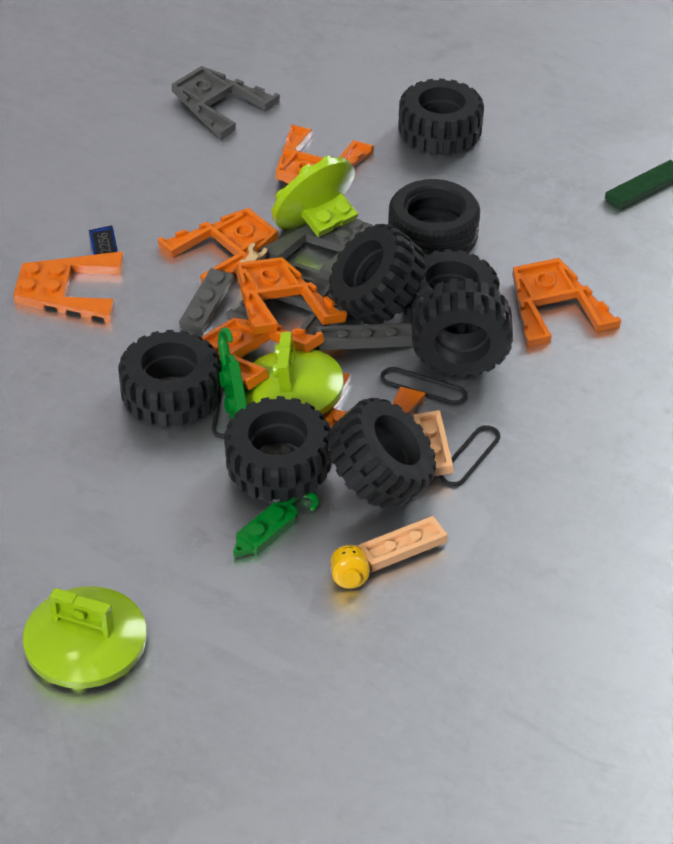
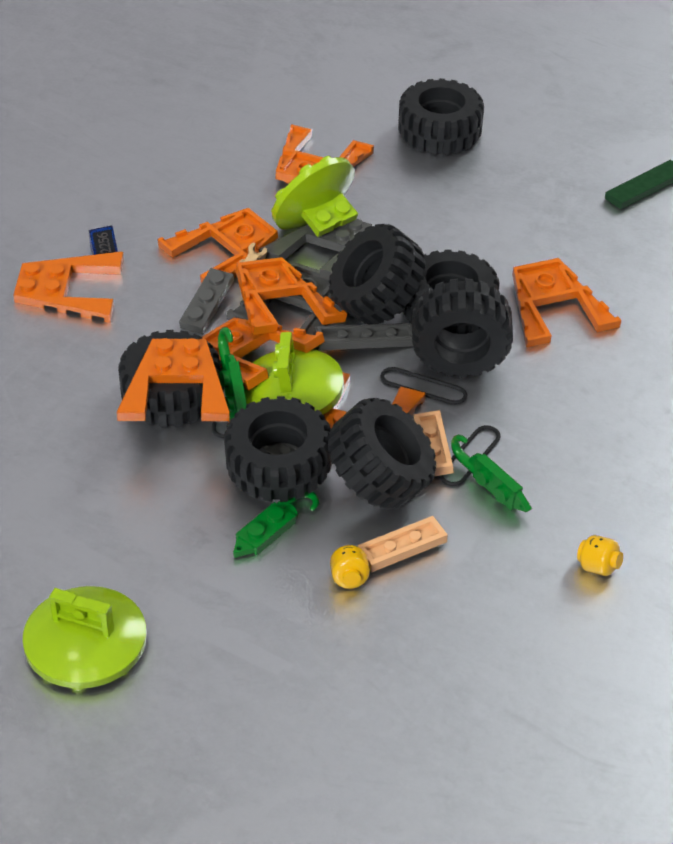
dark grey wing [172,66,280,140] -> none
black tyre [388,179,480,255] -> none
none -> orange wing [117,338,230,421]
none -> green plate [451,434,532,512]
none -> yellow head [577,535,623,576]

